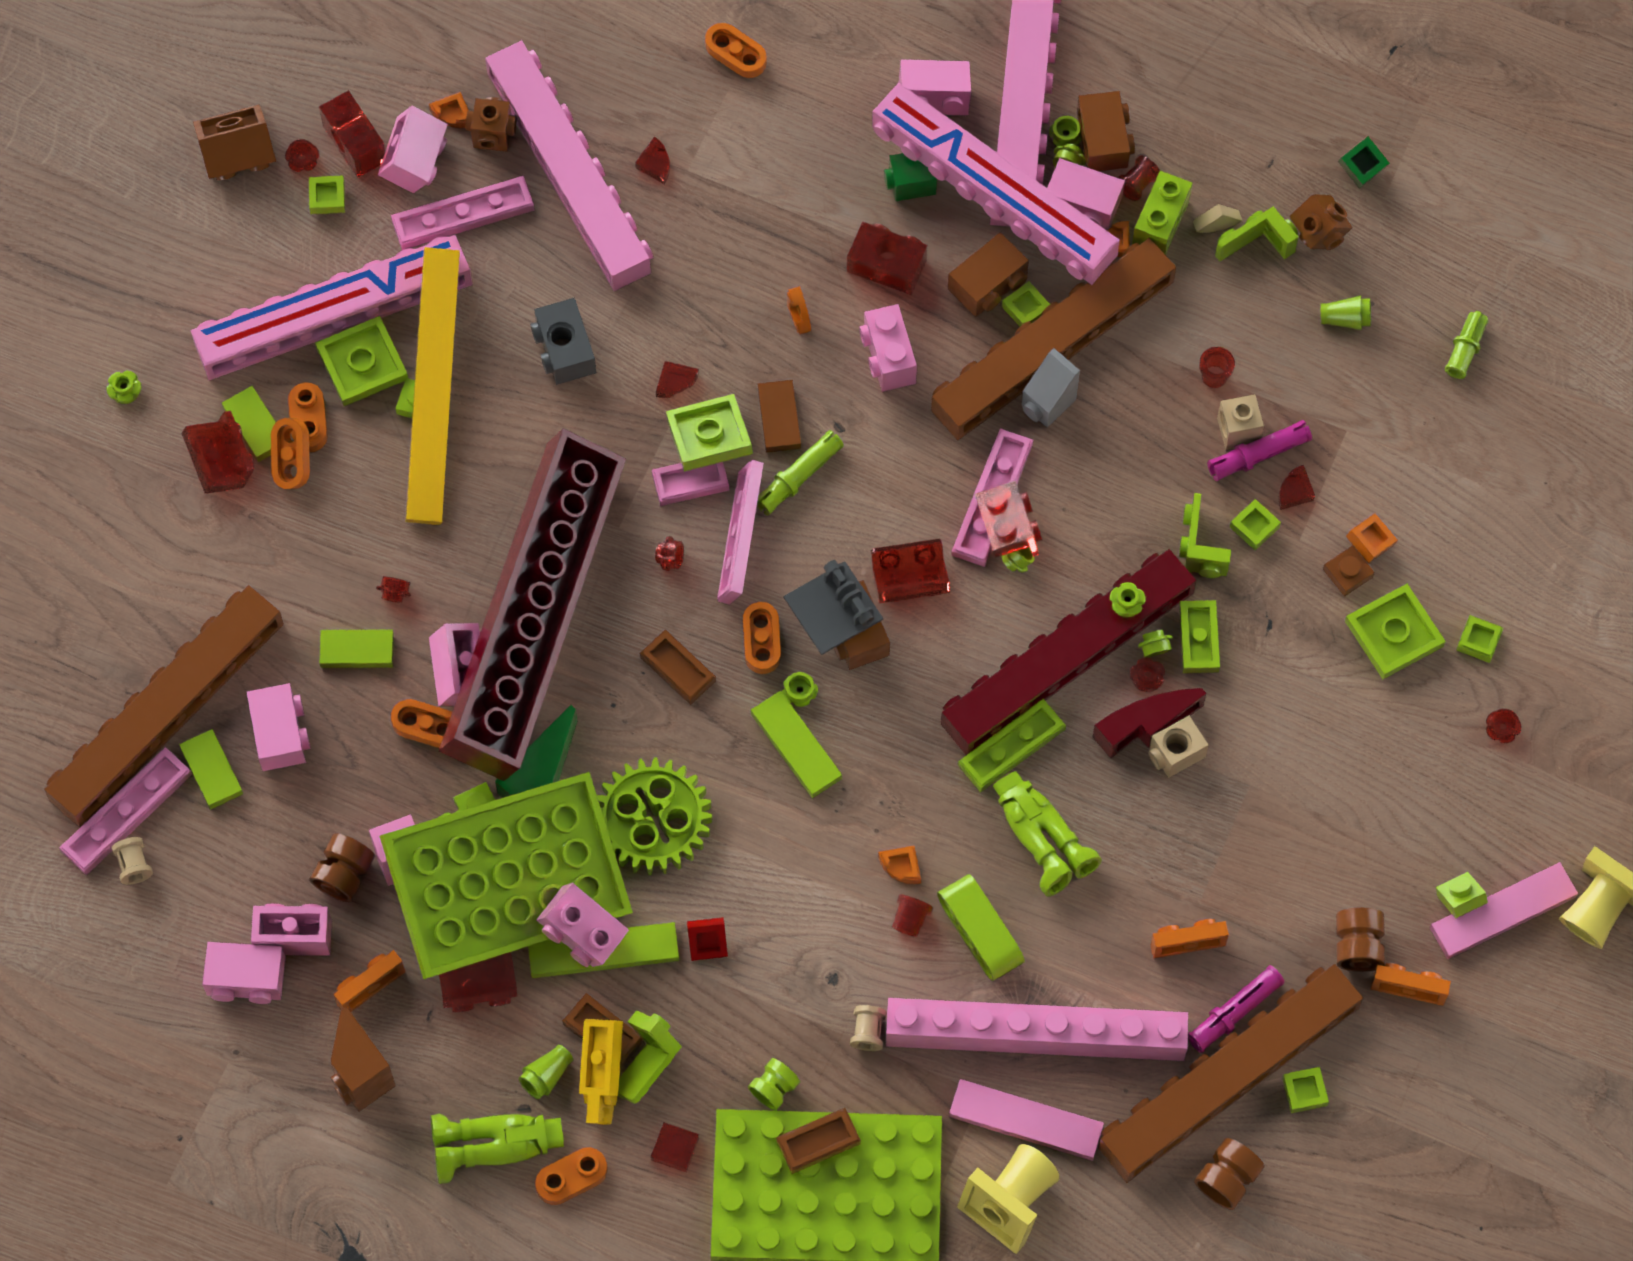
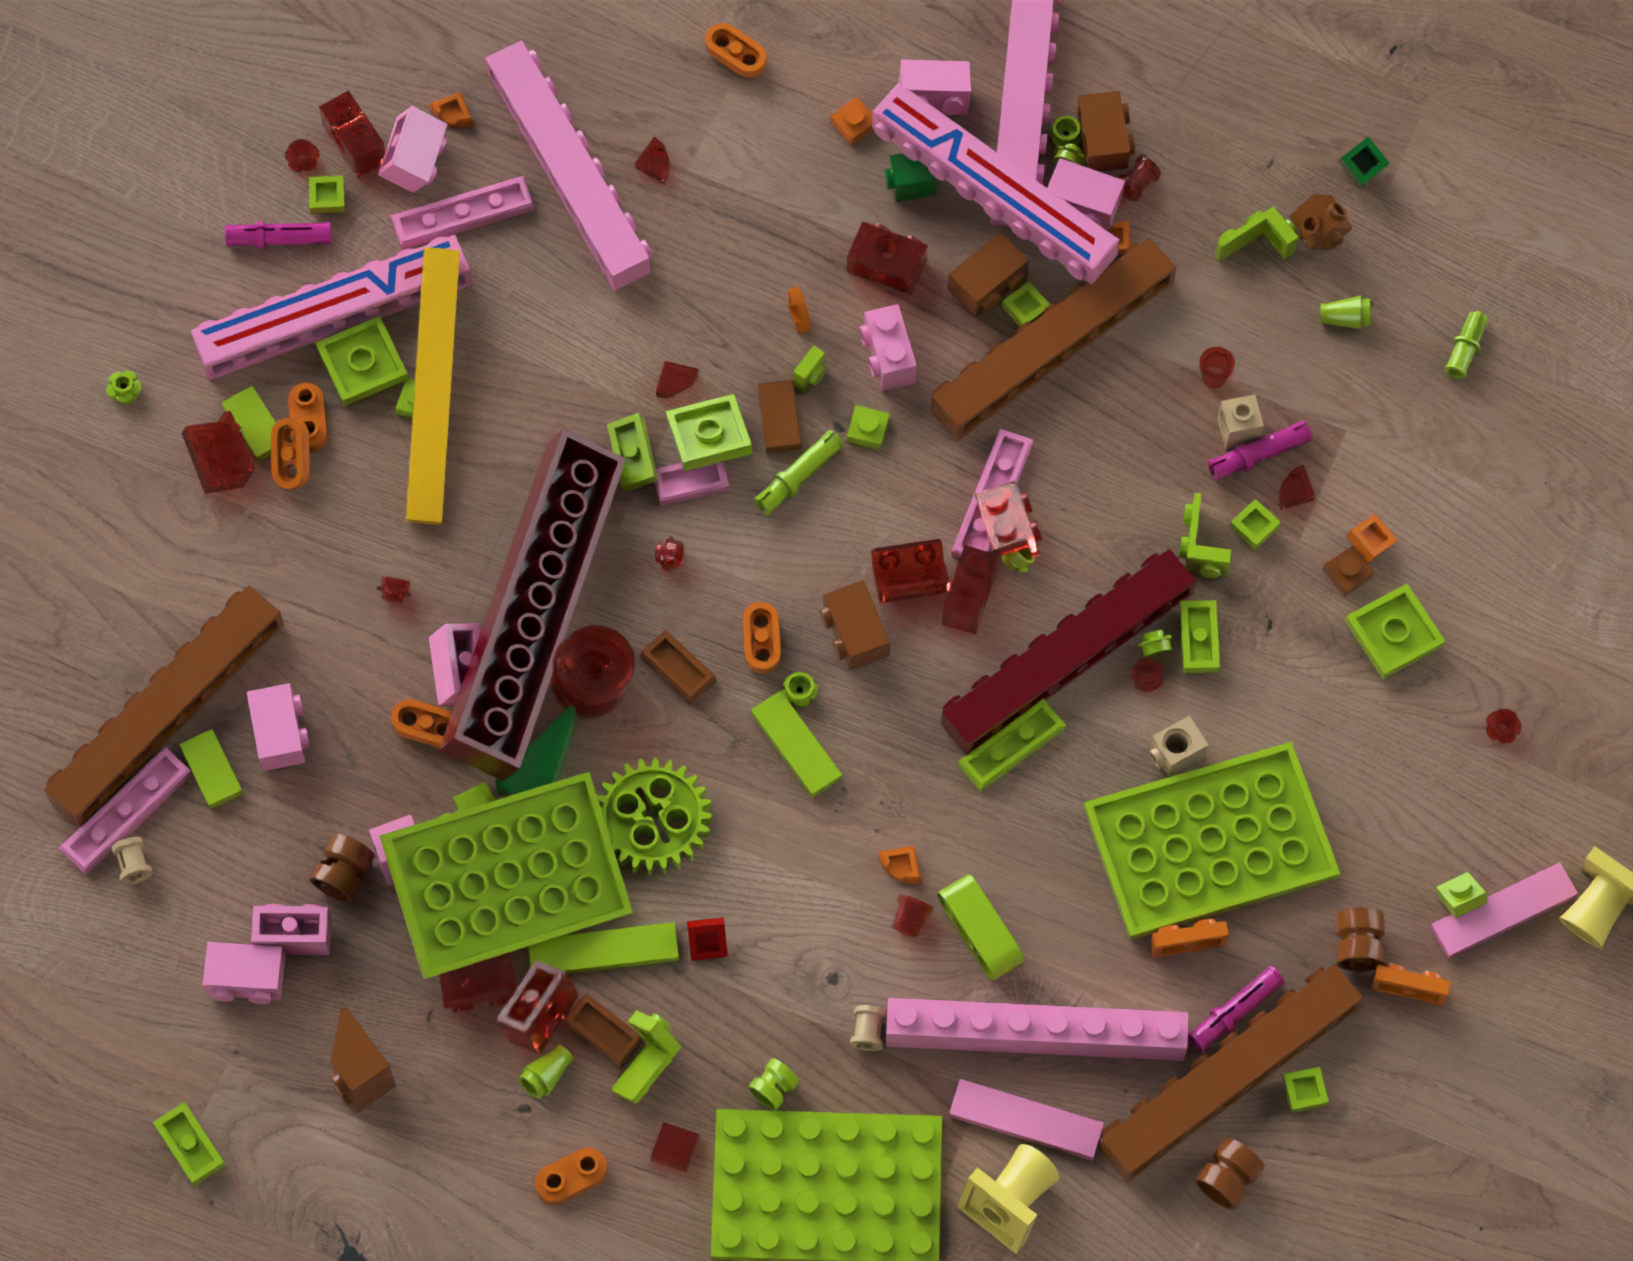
dark orange slope [193,104,276,180] -> none
lime tile [319,629,394,668] -> none
orange plate [333,950,405,1012] -> none
lime piece [431,1114,564,1184] -> none
dark orange brick [466,97,517,152] -> none
dark grey brick [530,297,597,385] -> none
bright pink brick [536,883,629,967] -> none
yellow hinge [579,1019,623,1125] -> none
bright pink tile [717,460,764,605] -> none
dark orange tile [776,1108,861,1174] -> none
dark grey hinge [783,560,883,655] -> none
lime piece [993,771,1102,897] -> none
light grey slope [1022,348,1080,428] -> none
dark red slope [1092,688,1207,758] -> none
lime plate [1110,582,1146,617] -> none
lime brick [1132,171,1192,255] -> none
tan tile [1193,204,1243,233] -> none
lime tile [1456,615,1503,663] -> none
none -> lime plate [153,1102,226,1186]
none -> dark pink pin [225,221,332,249]
none -> clear red brick [496,960,579,1055]
none -> clear red wheel [551,625,635,718]
none -> lime plate [607,413,659,492]
none -> lime plate [793,345,827,394]
none -> orange plate [830,97,874,146]
none -> lime plate [847,405,890,450]
none -> clear red brick [942,545,999,635]
none -> lime plate [1083,741,1341,940]

